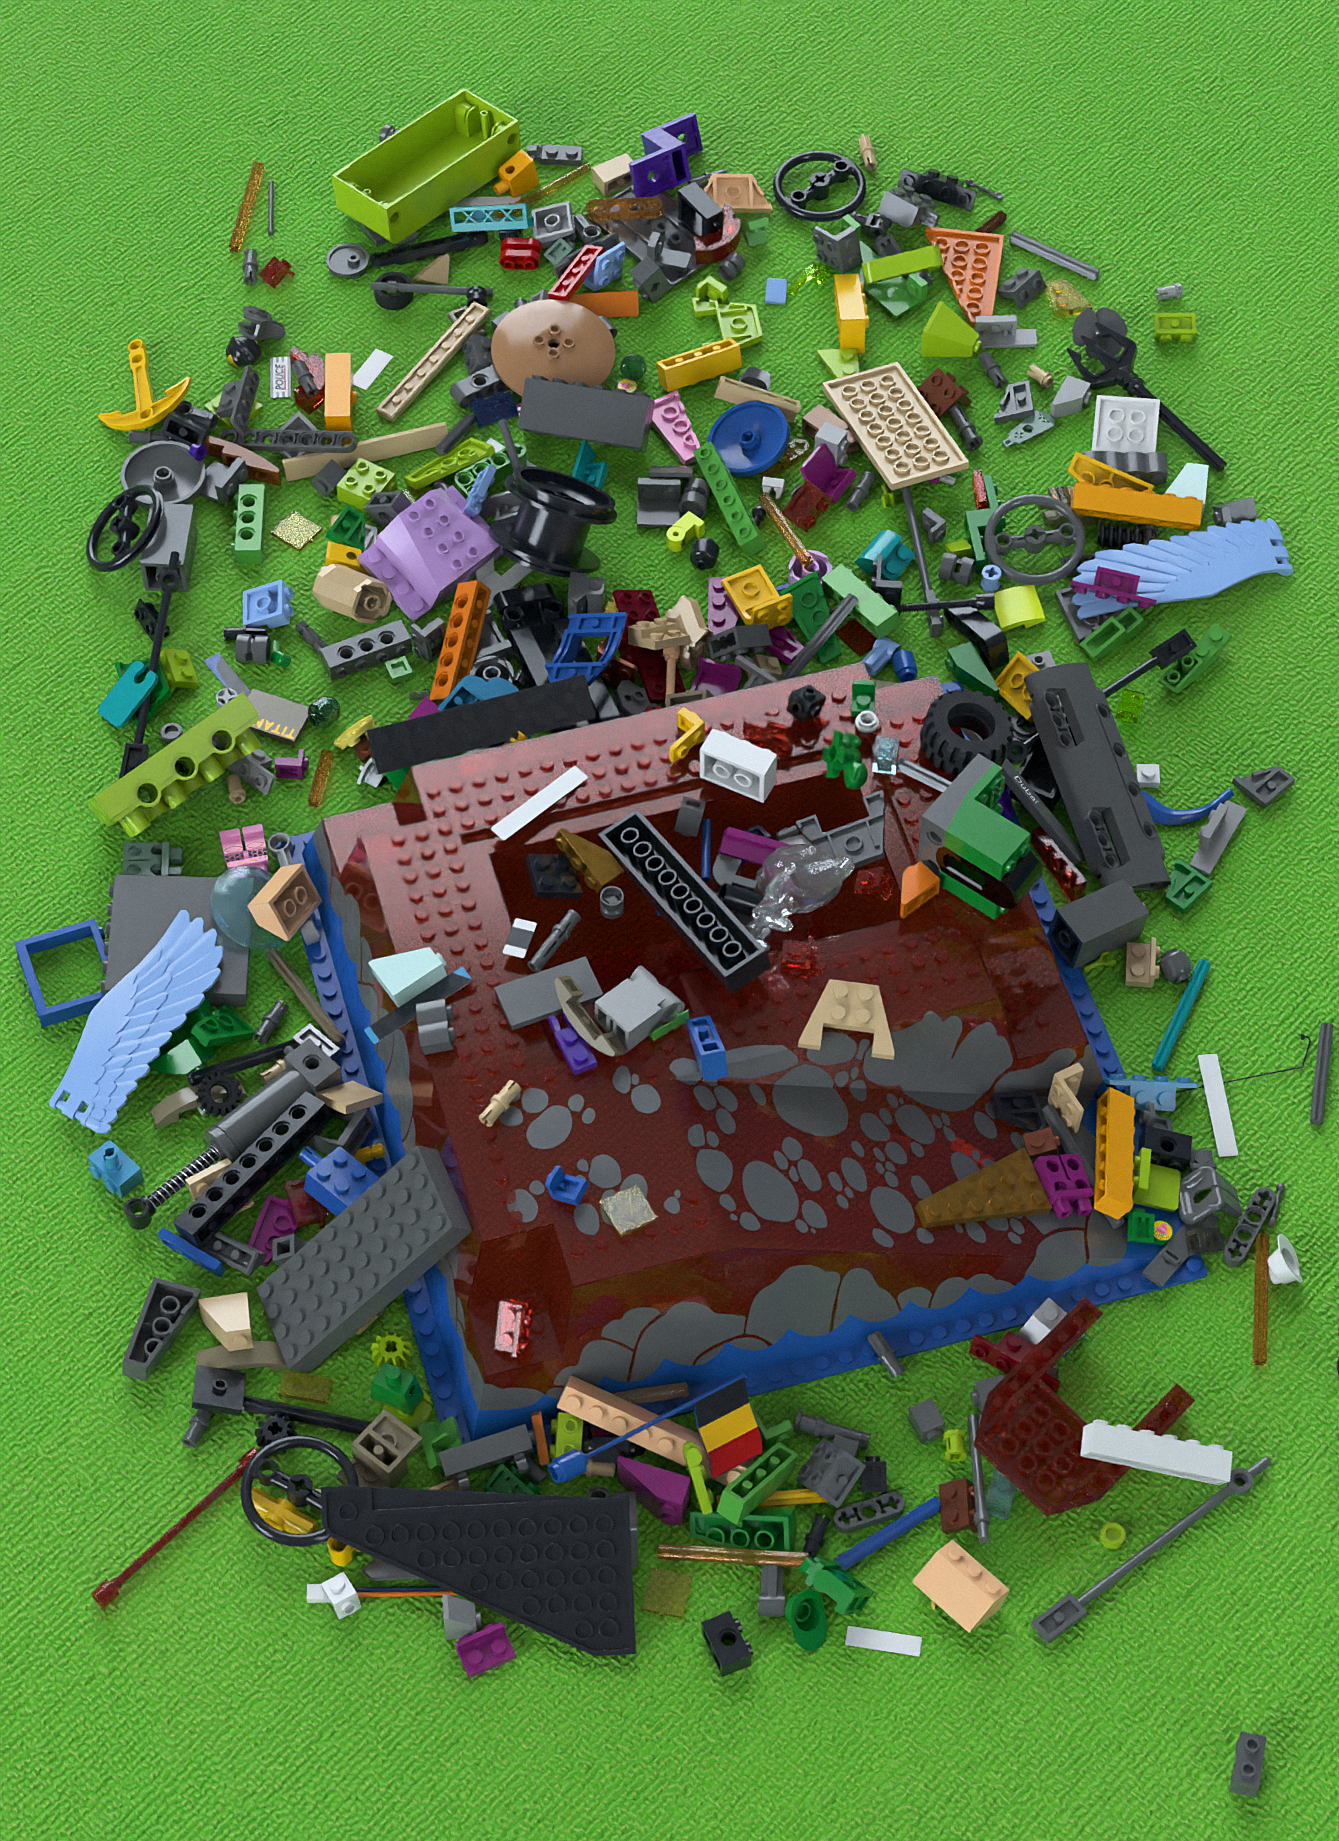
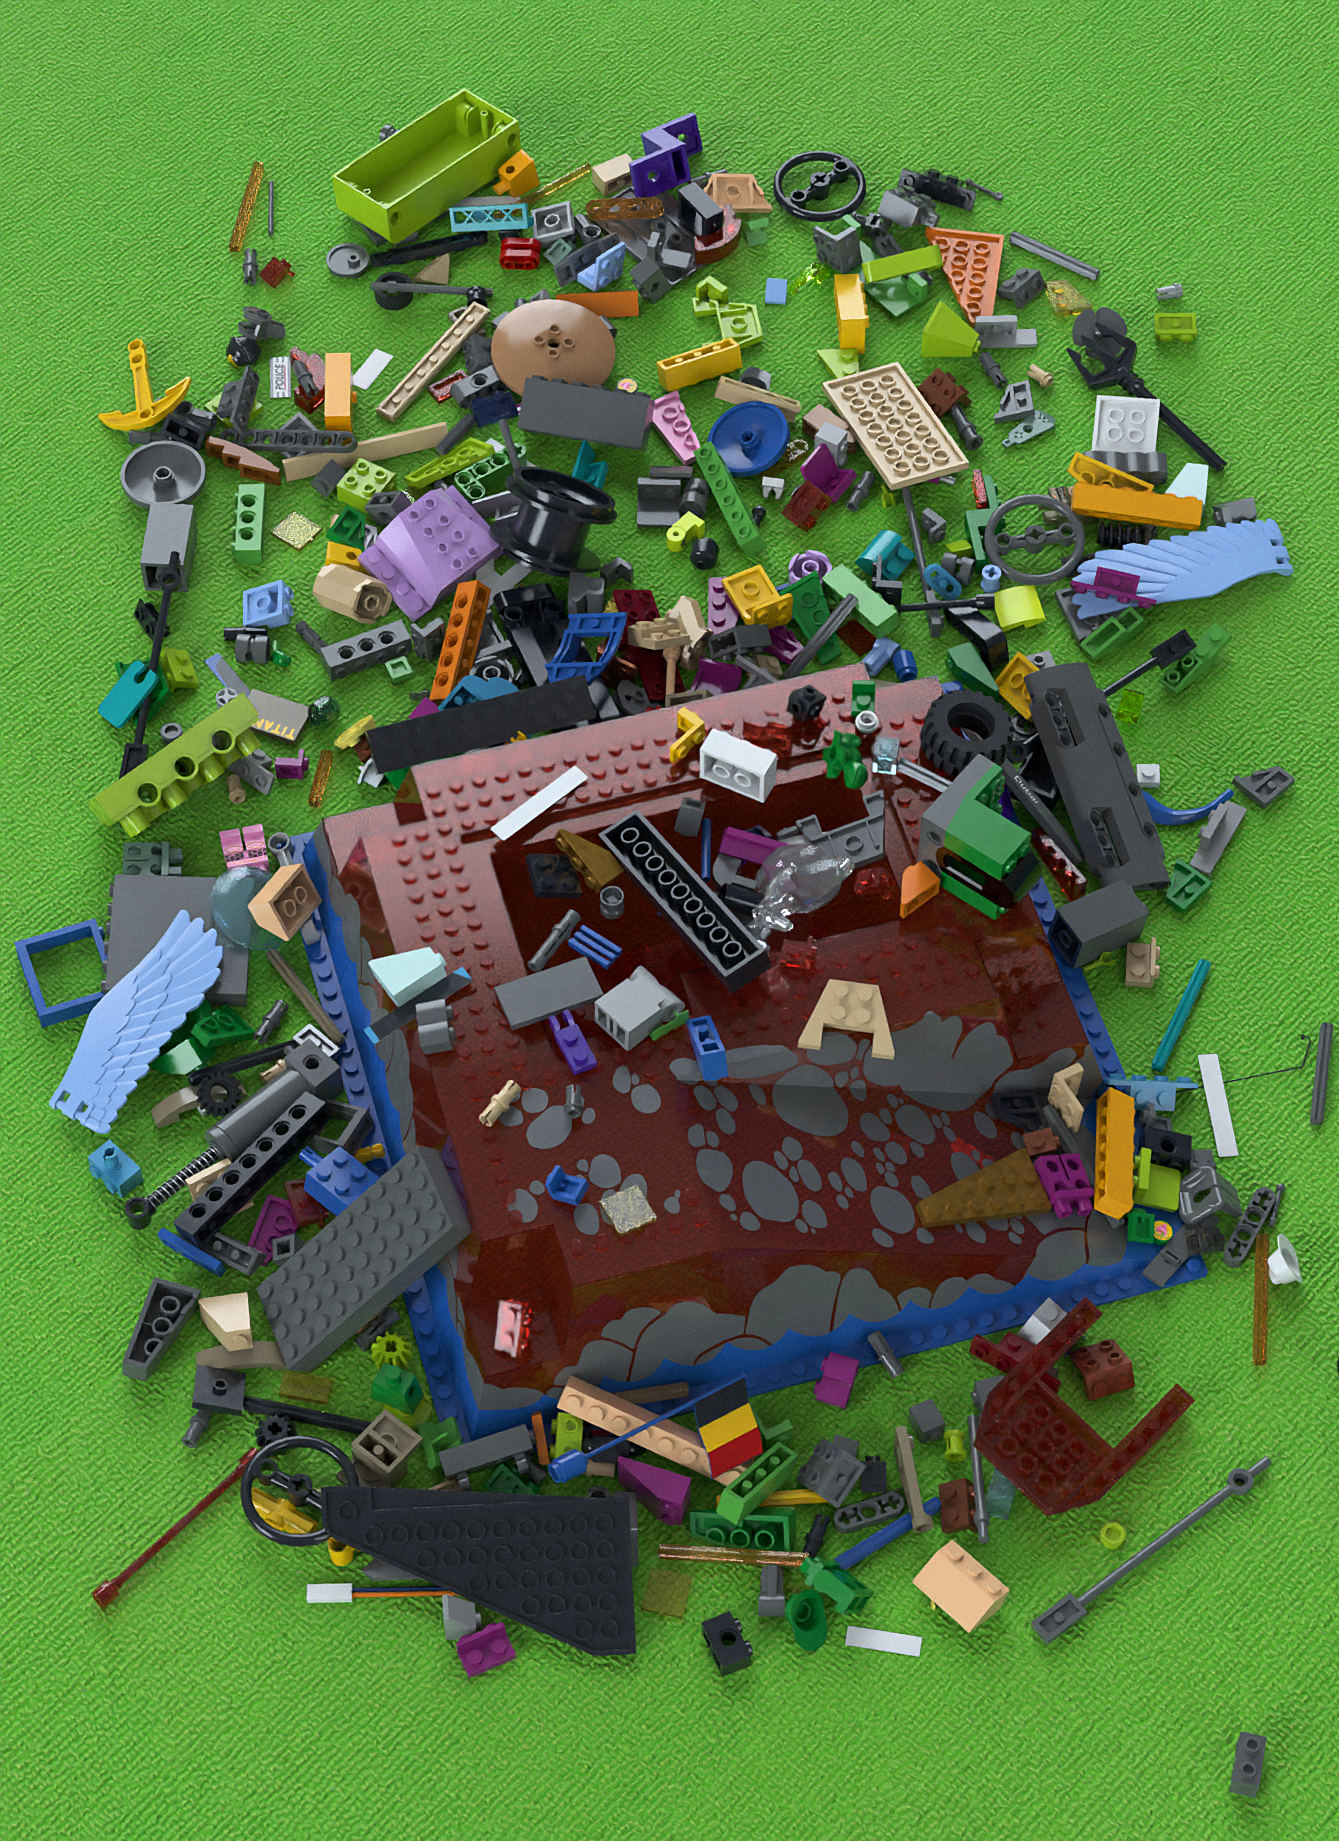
black piece [86,484,164,572] -> none
dark purple piece [189,444,207,461] -> none
dark grey bracket [199,457,249,505] -> none
tan tile [316,1081,383,1114] -> none
white bracket [321,1572,361,1619] -> none
light blue hinge [463,464,497,518] -> none
sticker [503,918,537,958] -> none
dark grey hinge [527,144,583,166] -> none
red plate [548,245,605,301] -> none
dark tan slope [554,975,627,1057] -> none
clear green head [620,352,647,381] -> none
lime hinge [682,1441,714,1515] -> none
dark grey wheel [717,252,745,281] -> none
clear orange axle [758,492,813,568] -> none
dark grey pin [793,1410,871,1449] -> none
tan axle [858,134,878,171] -> none
reddish brown axle [975,210,1007,233] -> none
light grey slope [1050,375,1092,419] -> none
white brick [1081,1420,1232,1485] -> none
dark grey head [1159,948,1193,984] -> none
none -> dark grey pin [355,1307,400,1352]
none -> clear red tile [427,369,469,404]
none -> dark grey pin [563,1085,583,1118]
none -> blue tile [568,925,622,970]
none -> dark grey bracket [600,557,634,589]
none -> magenta brick [813,1352,860,1410]
none -> dark tan plate [893,1426,933,1533]
none -> dark azure plate [923,564,962,600]
none -> copper bracket [1069,1339,1135,1401]

